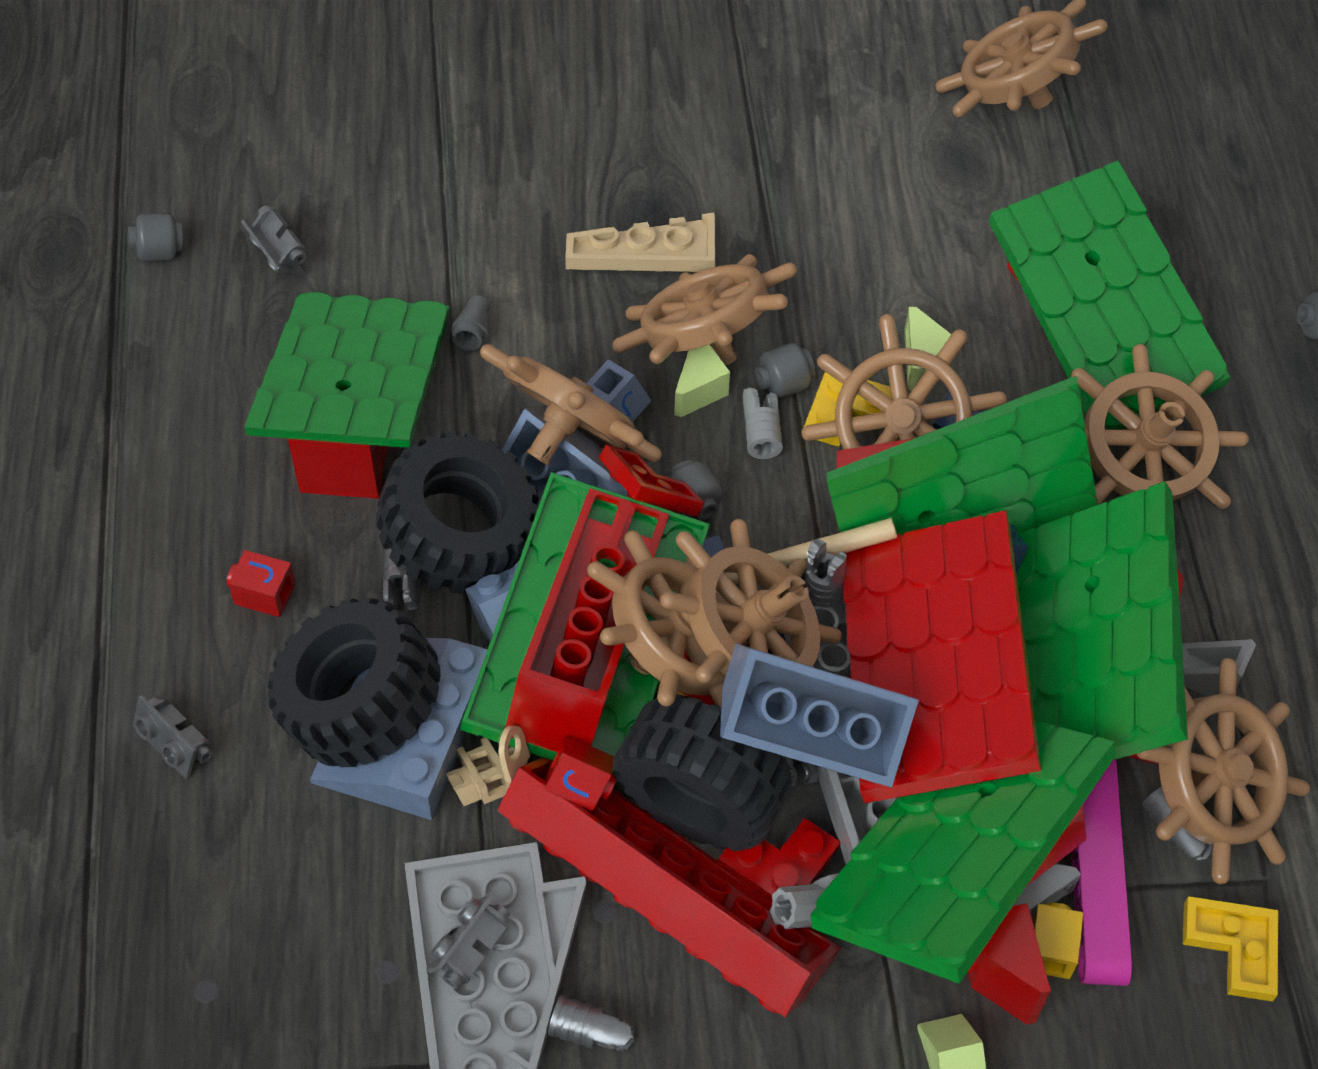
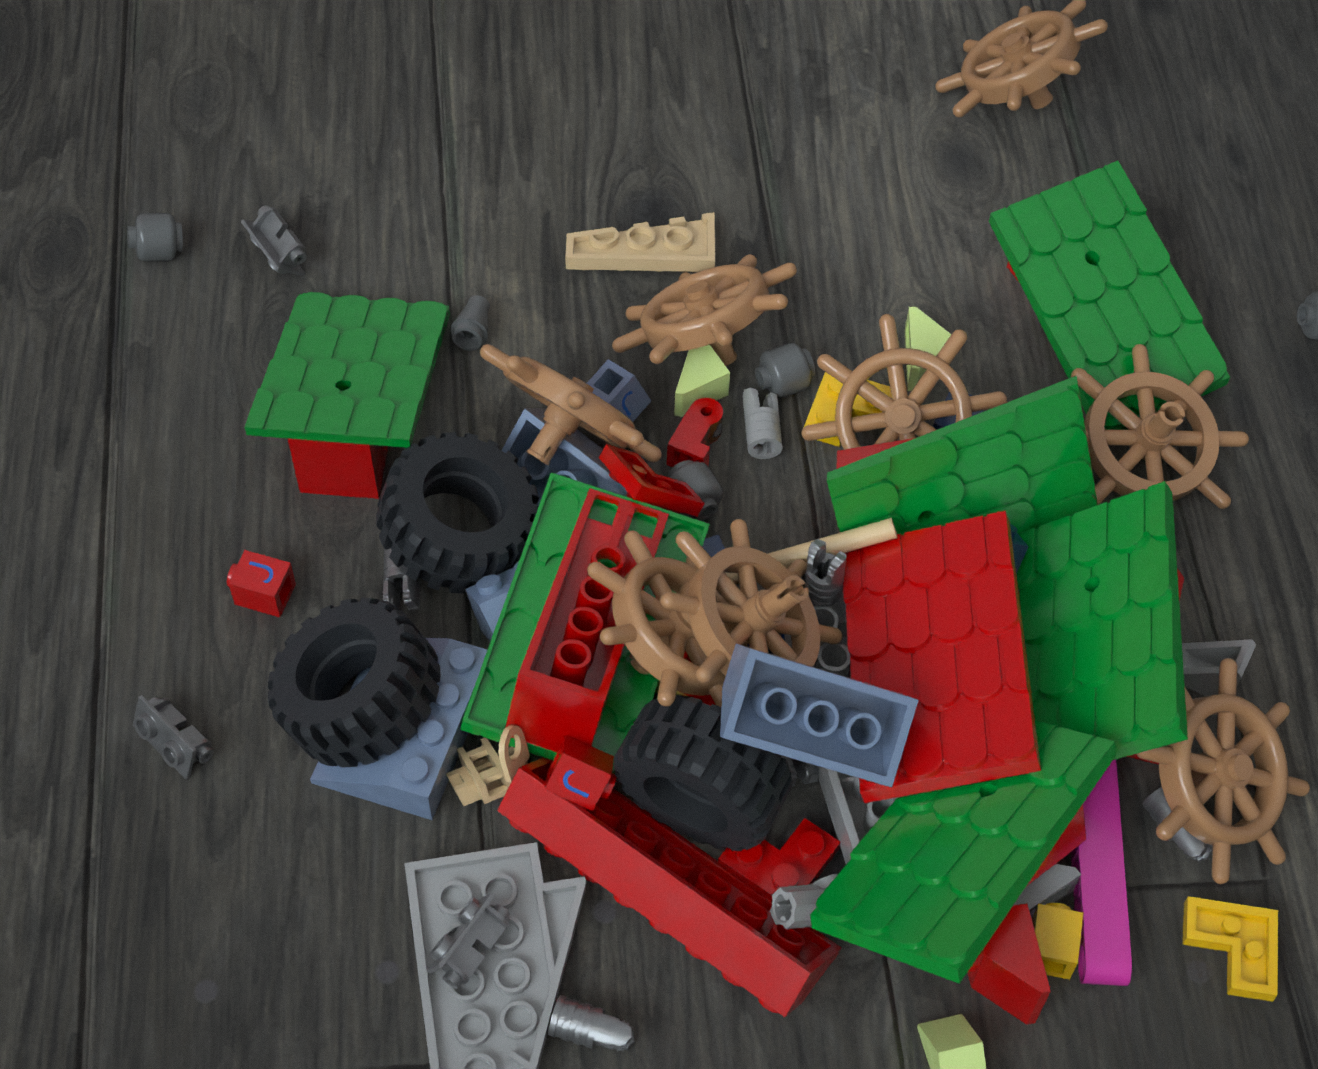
none -> red leg [666,398,723,467]

